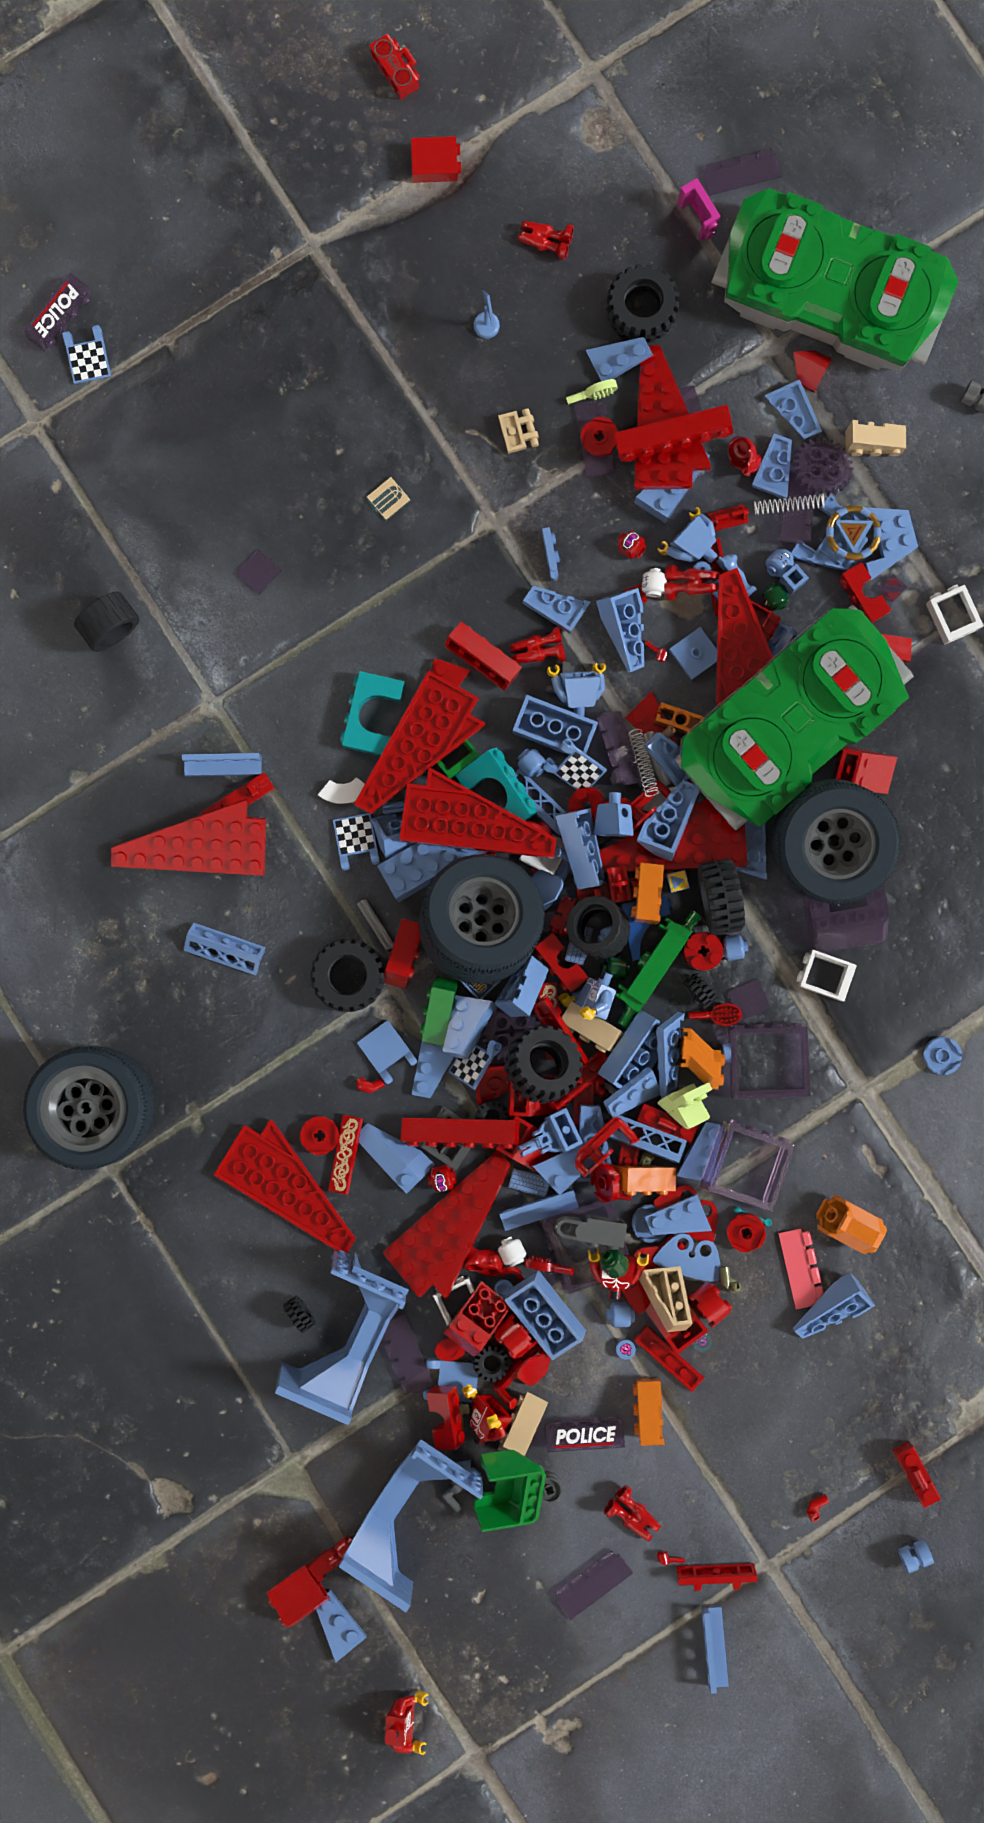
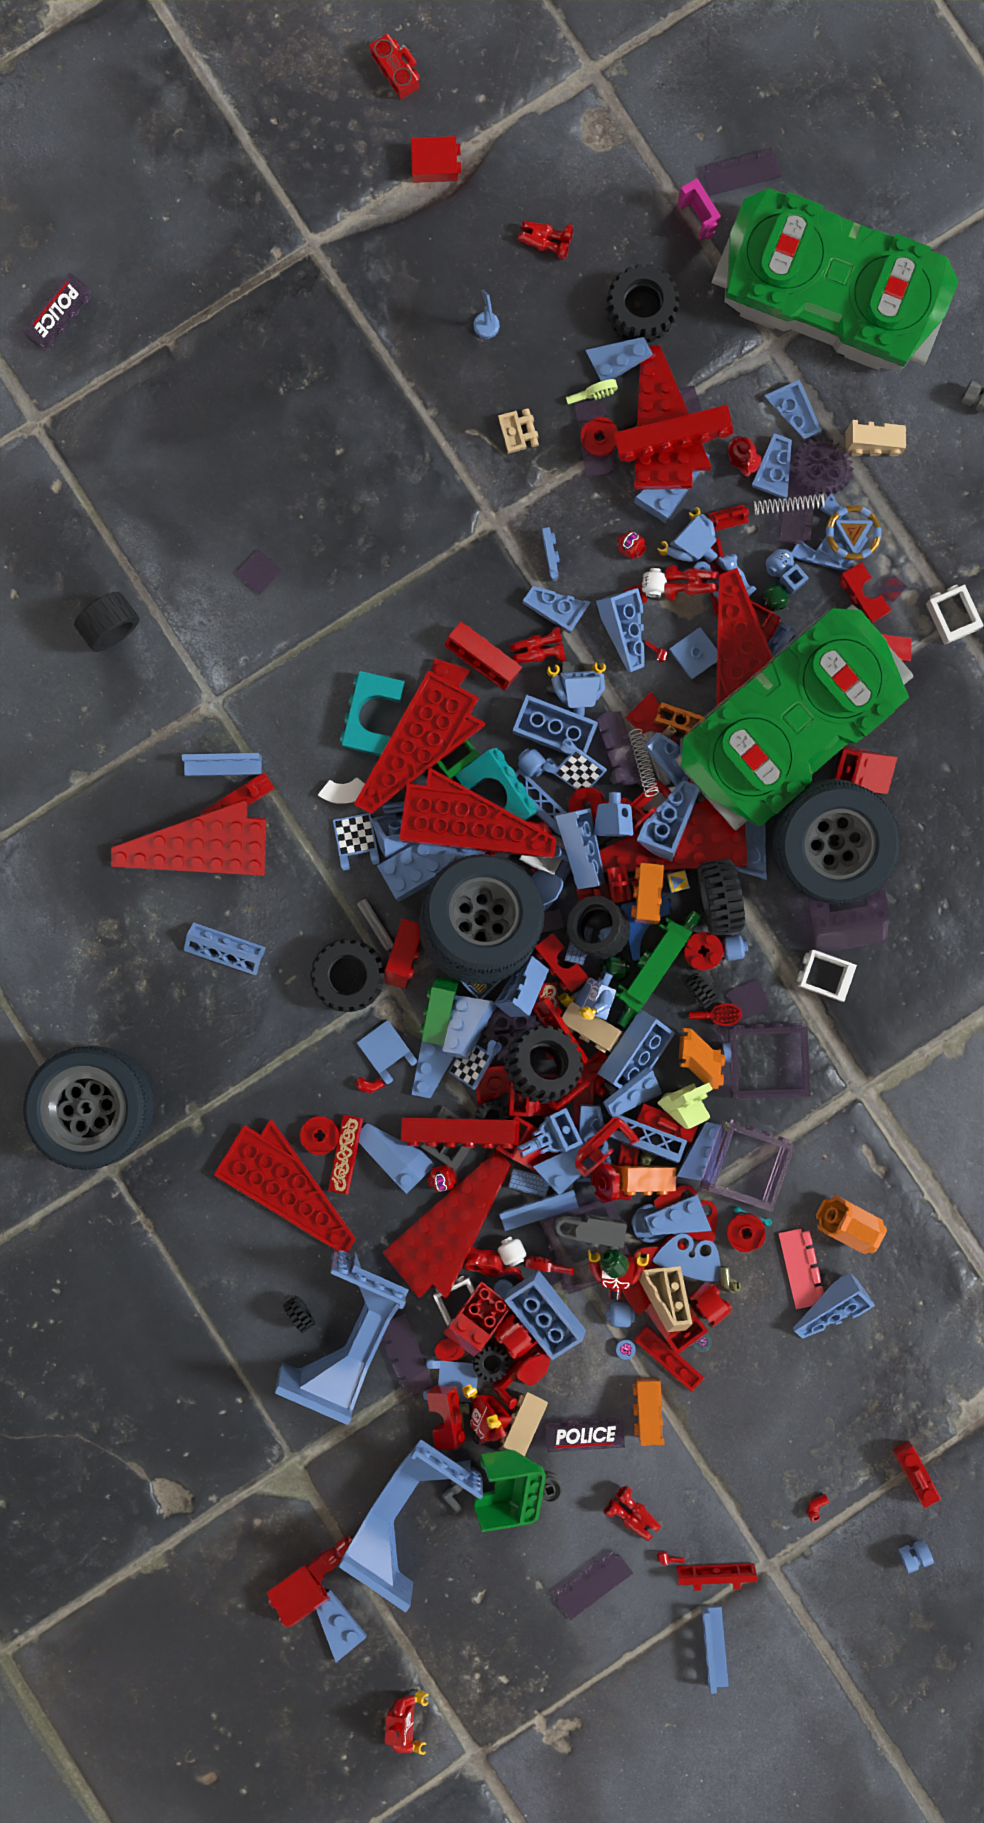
flag [63,325,111,384] -> none
piece [366,477,411,521] -> none
red hinge [549,896,577,938] -> none
medium blue wing [656,1012,685,1097] -> none
red slope [793,350,832,392] -> none
medium blue wing [850,507,918,579] -> none
medium blue tile [923,1037,962,1075] -> none

